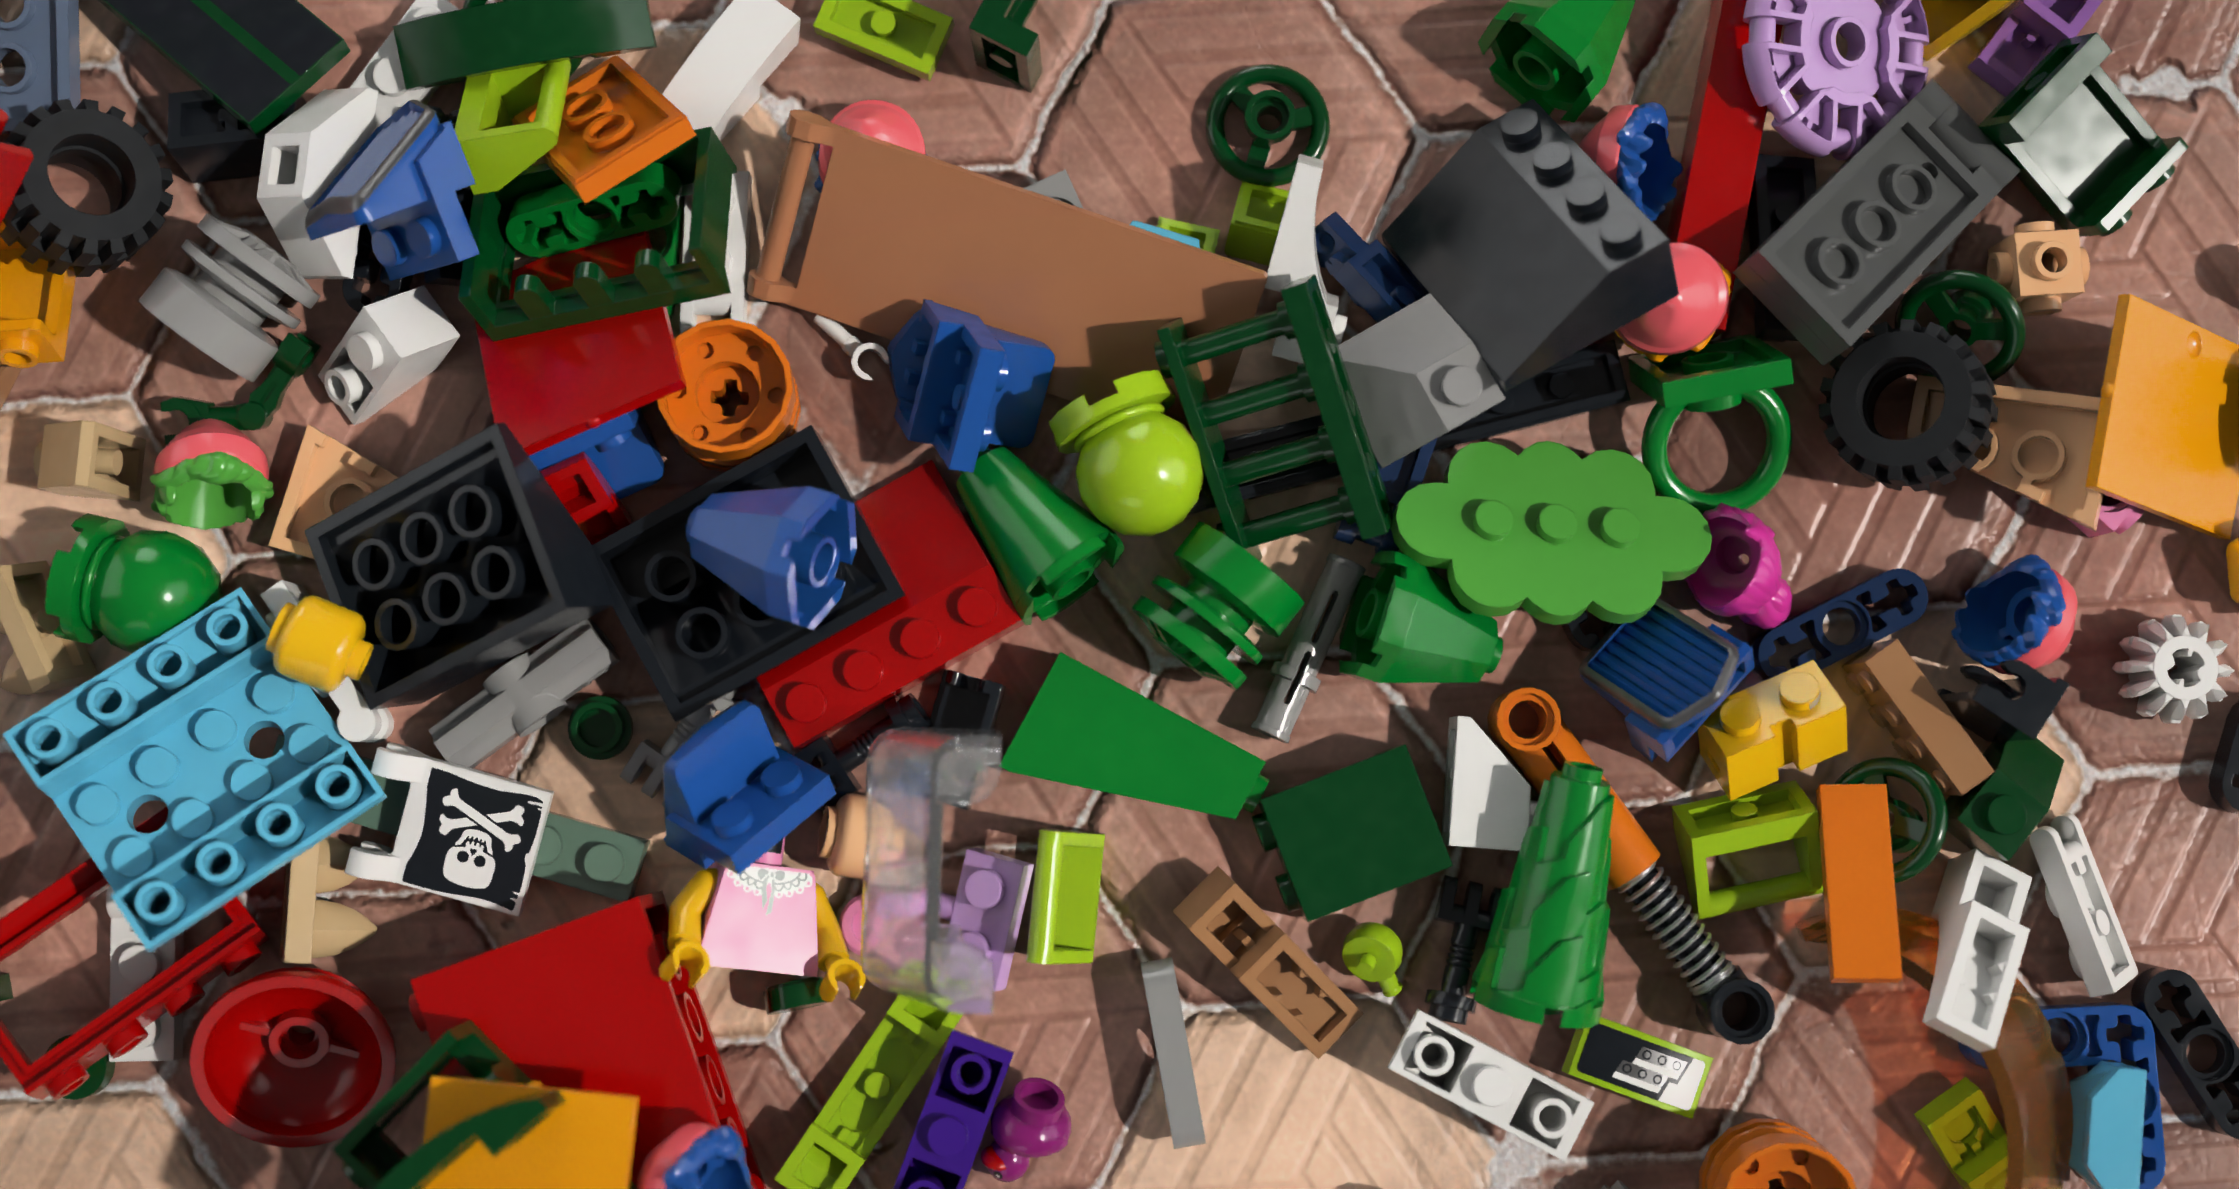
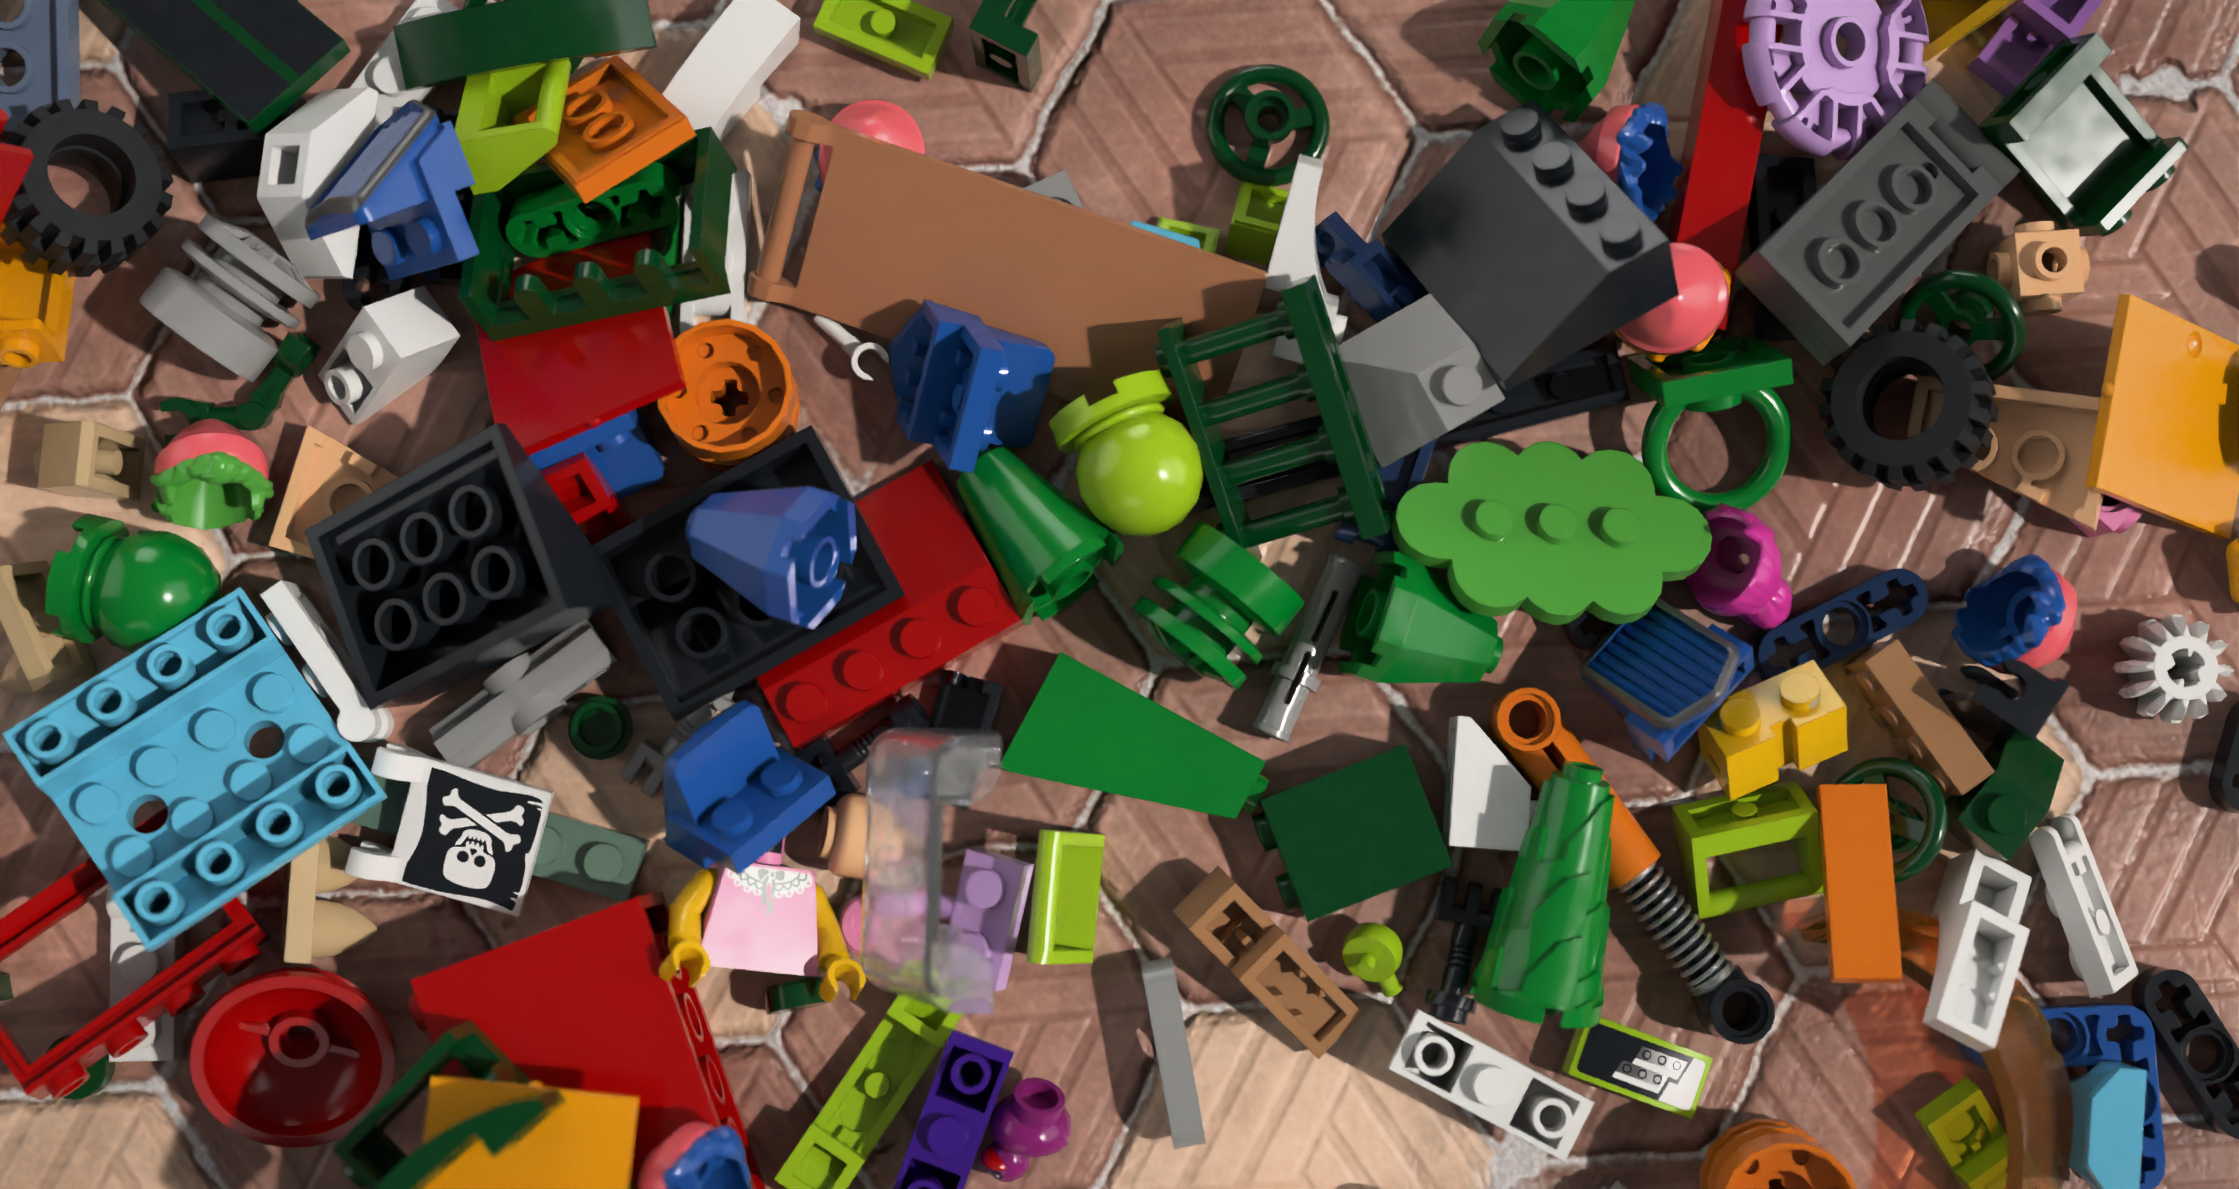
yellow head [265,595,374,692] -> none

